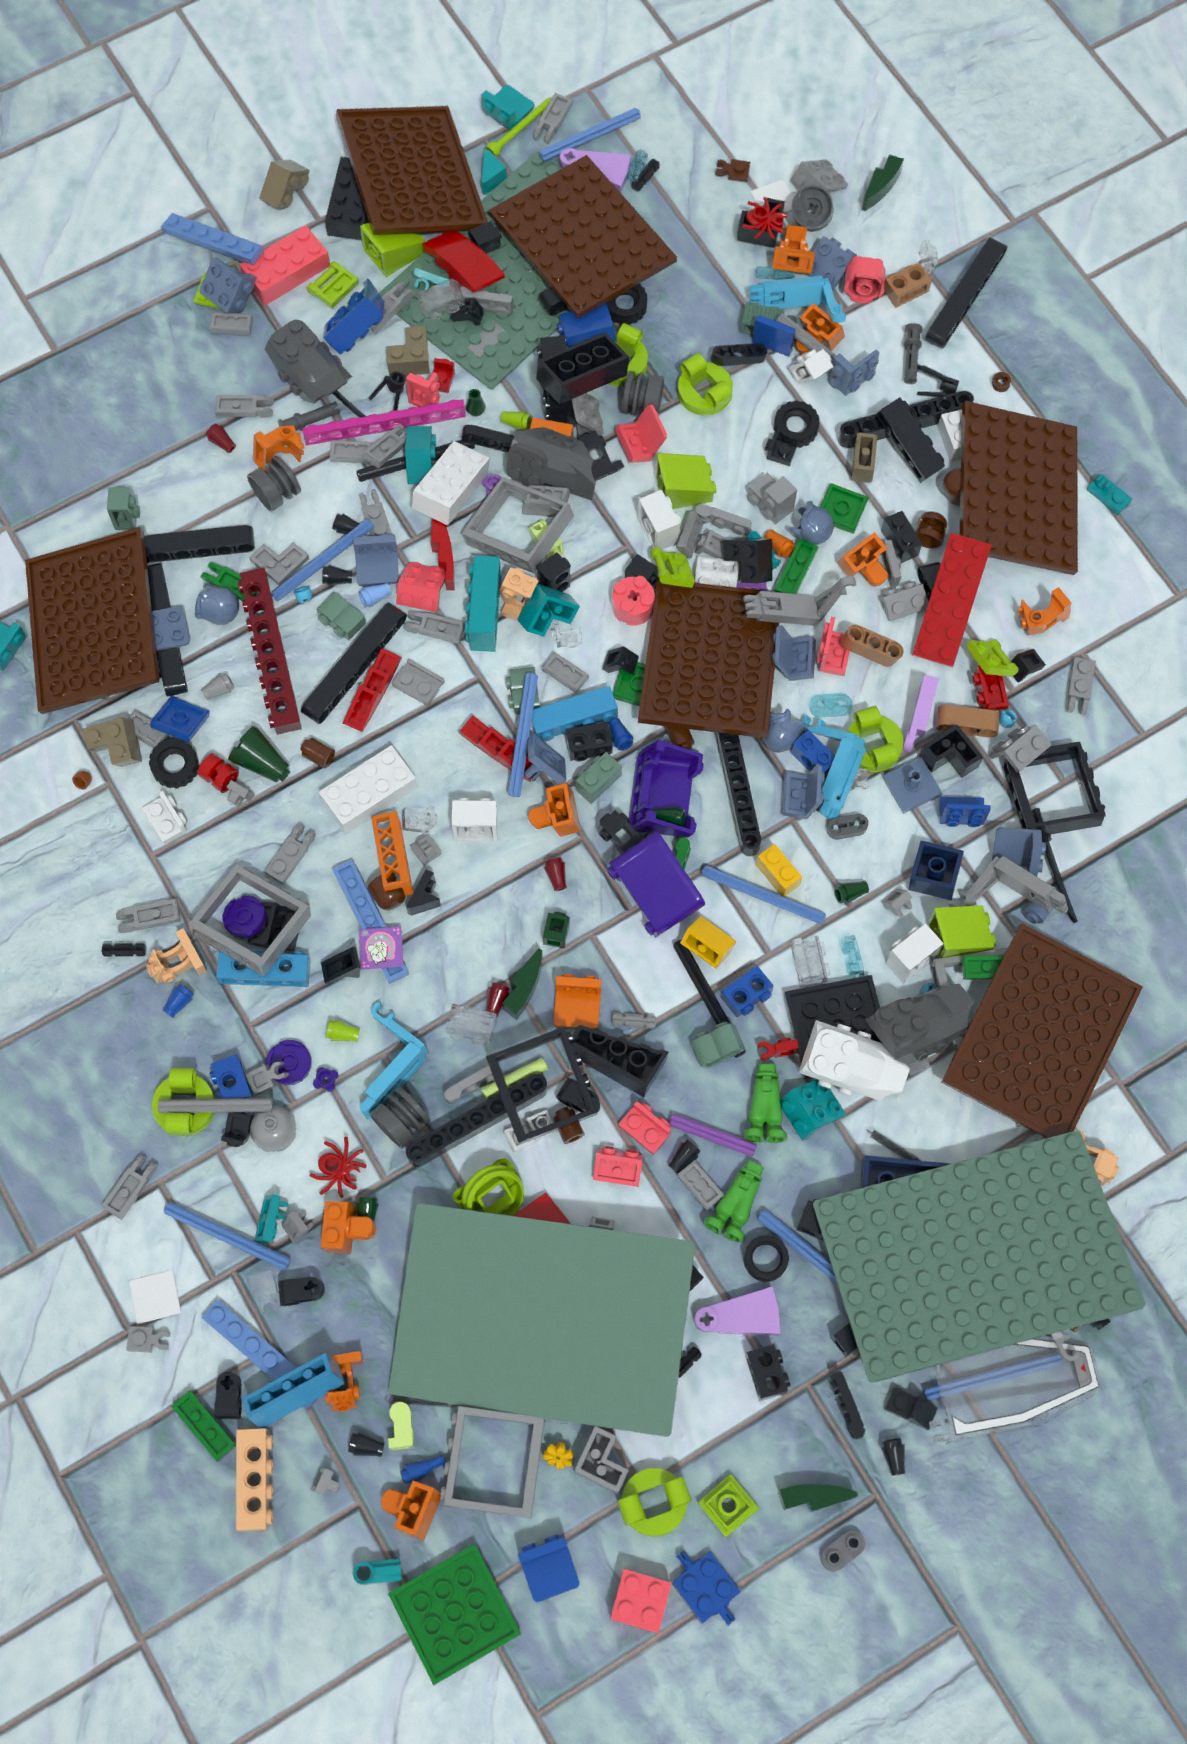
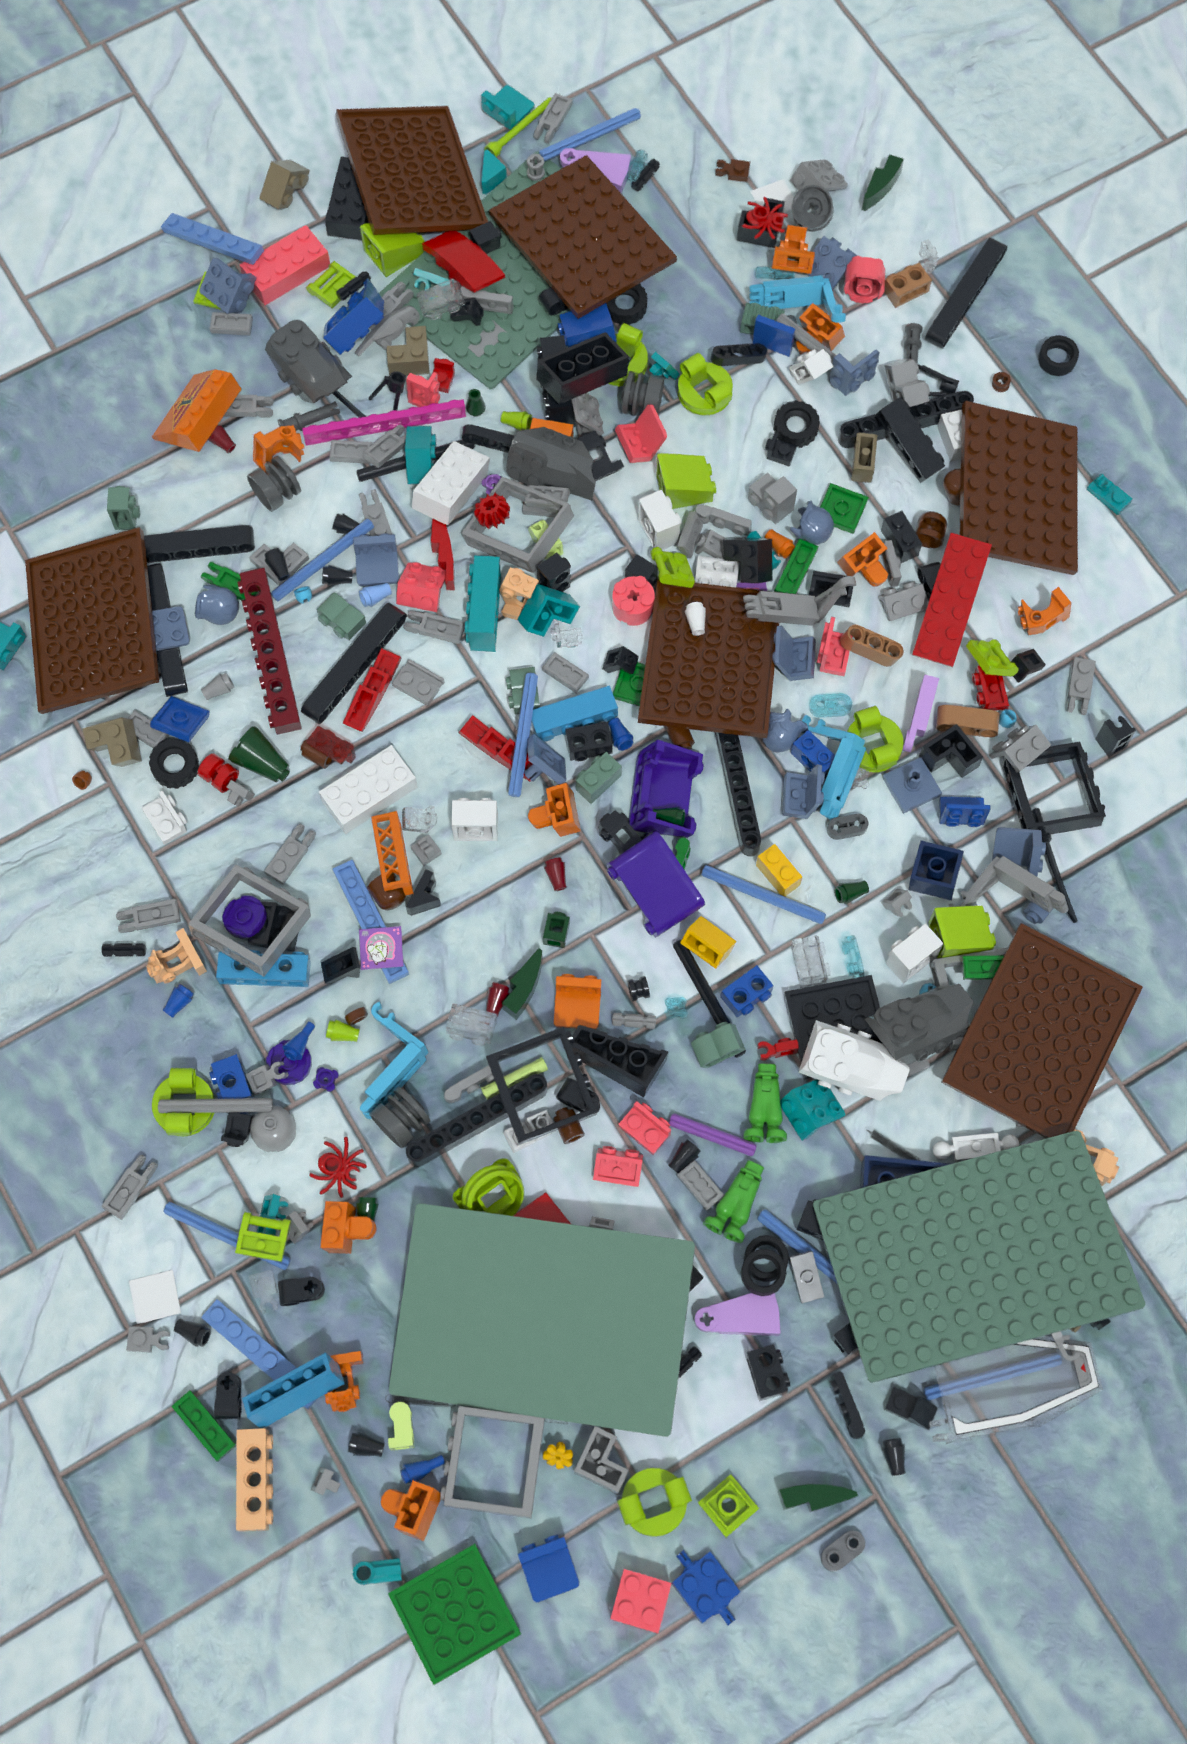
none -> orange slope [152,369,241,452]
none -> black cone [174,1319,211,1347]
none -> lime plate [235,1212,291,1262]
none -> black cone [264,548,290,581]
none -> blue cone [282,1022,315,1061]
none -> clear red bracket [307,725,356,764]
none -> black axle [336,271,371,300]
none -> reddish brown tile [344,1007,368,1025]
none -> light grey animal [355,305,420,356]
none -> red gear [474,493,510,529]
none -> light grey bush [527,154,545,181]
none -> black wheel [627,976,650,1002]
none -> teal plate [649,352,680,380]
none -> clear light blue plate [665,997,688,1019]
none -> white cone [685,602,706,636]
none -> black tyre [741,1249,787,1296]
none -> light grey plate [789,1251,824,1303]
none -> black hinge [809,570,855,607]
none -> light grey brick [884,358,930,407]
none -> white plate [933,1133,1019,1162]
none -> black tyre [1038,335,1079,376]
none -> black hinge [1095,716,1136,758]

